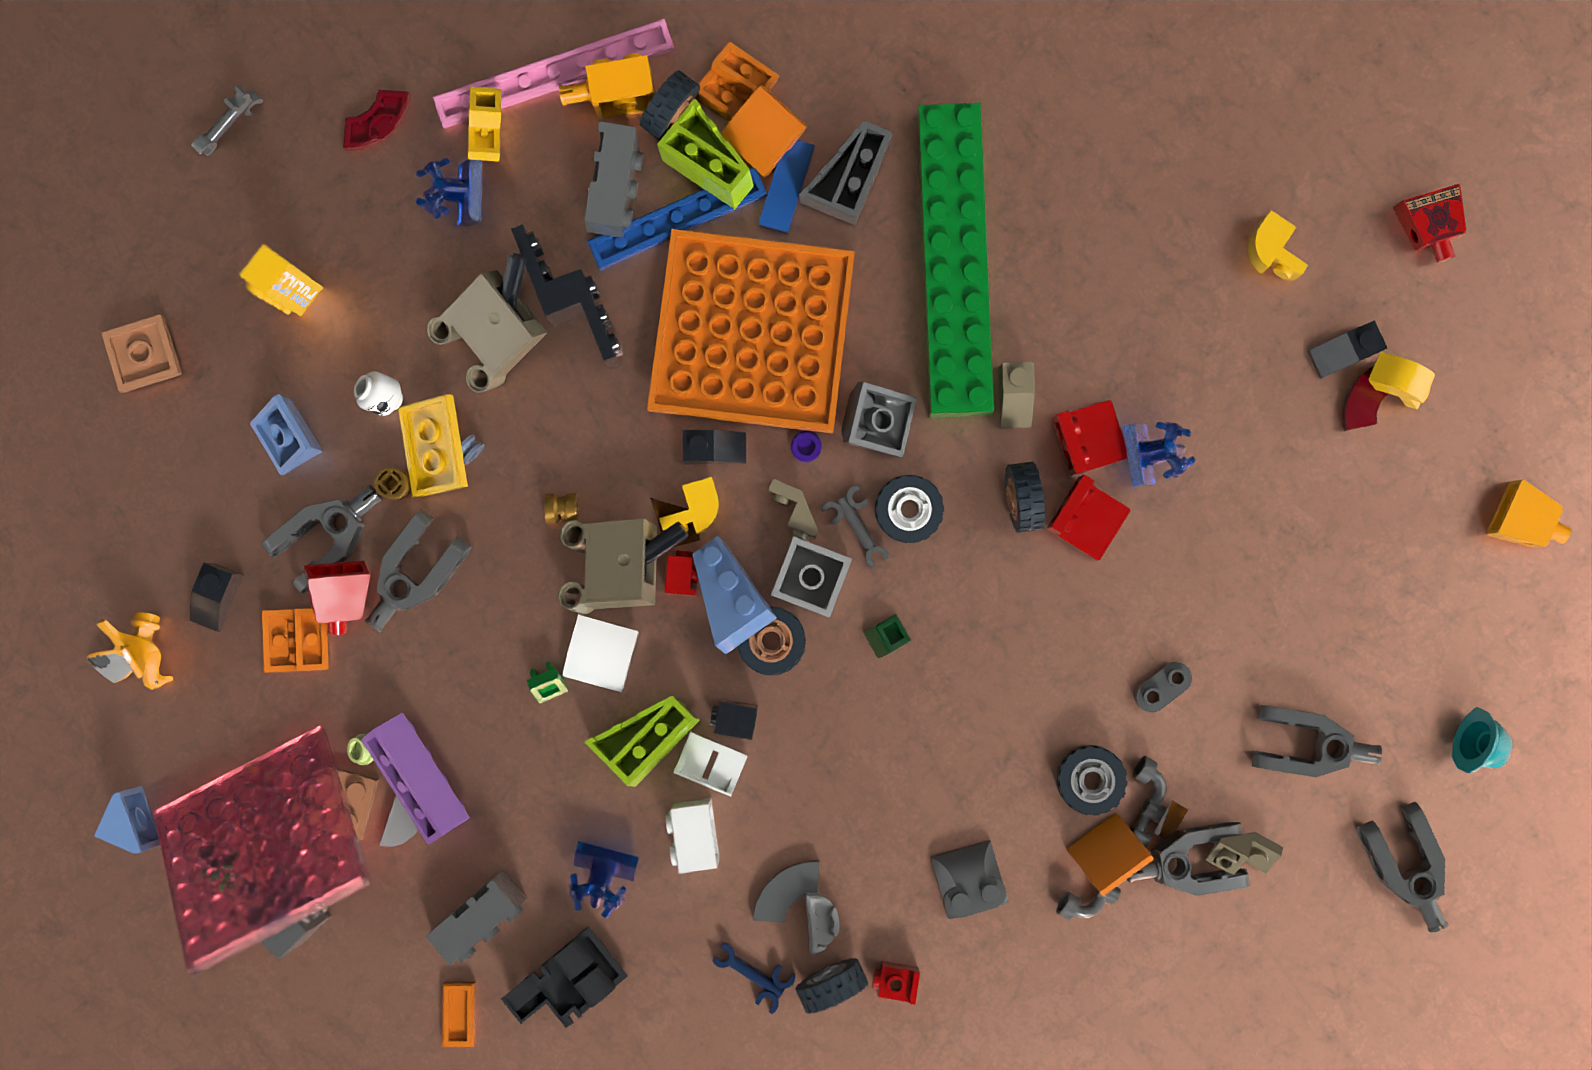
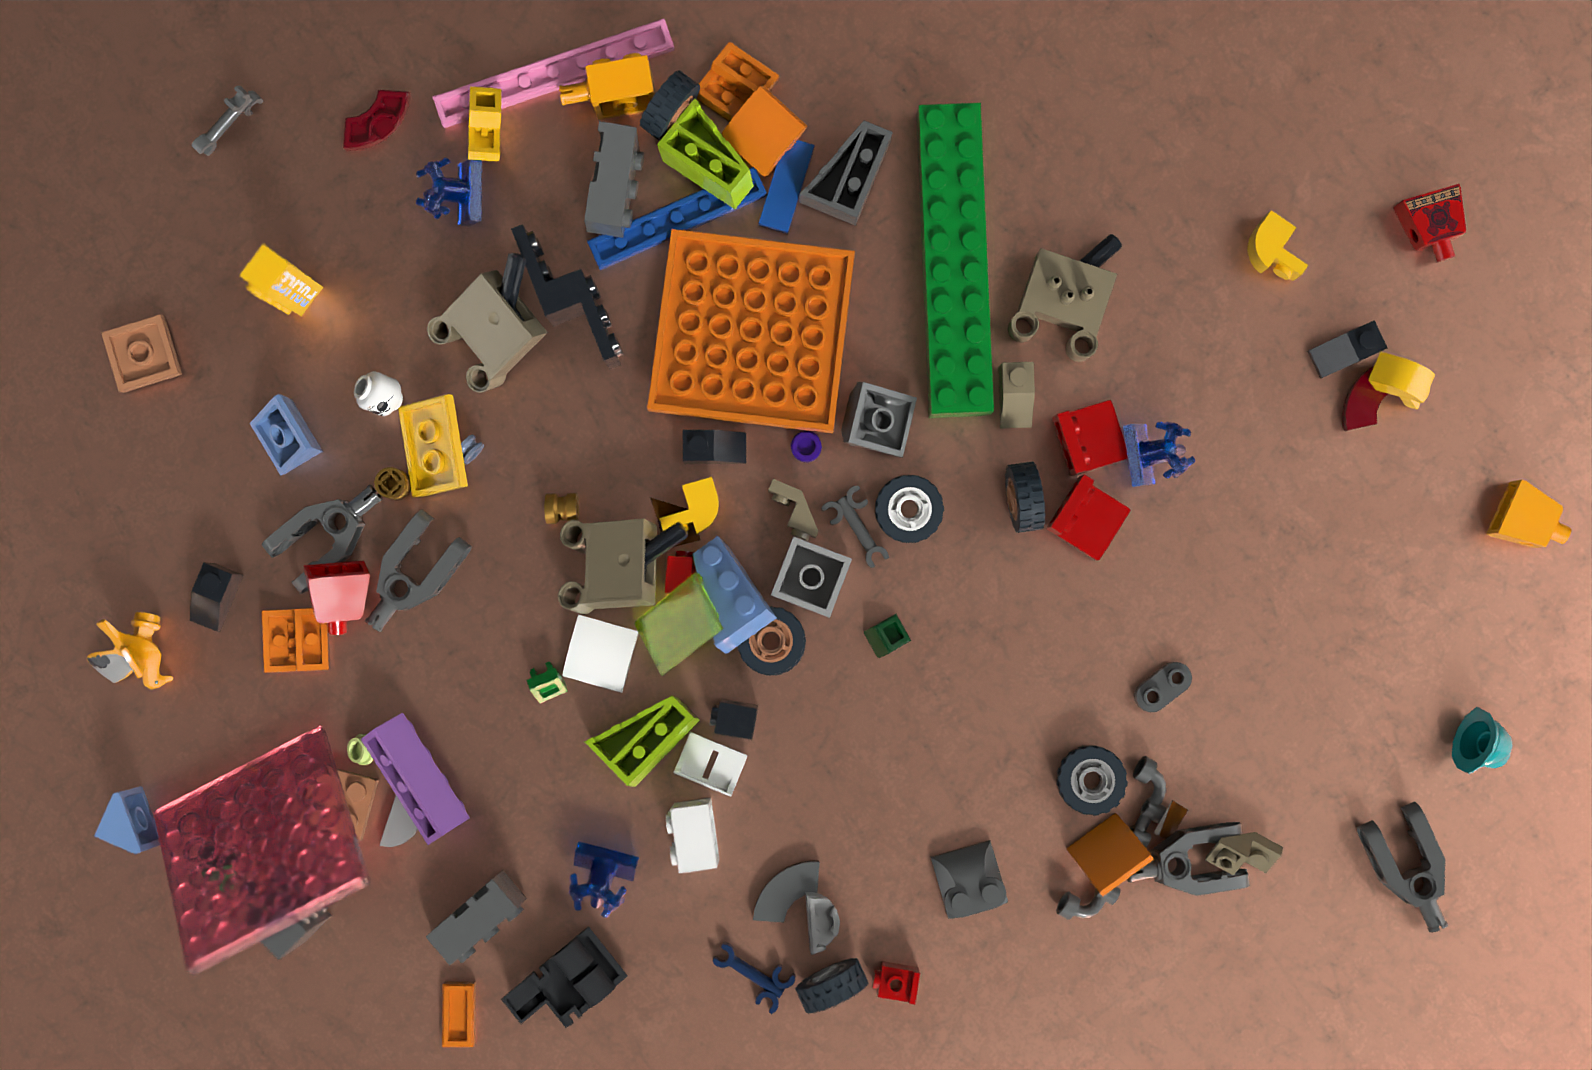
dark grey piece [1252,705,1382,777] -> none
none -> clear neon green piece [634,573,724,676]
none -> dark tan piece [1008,234,1122,362]

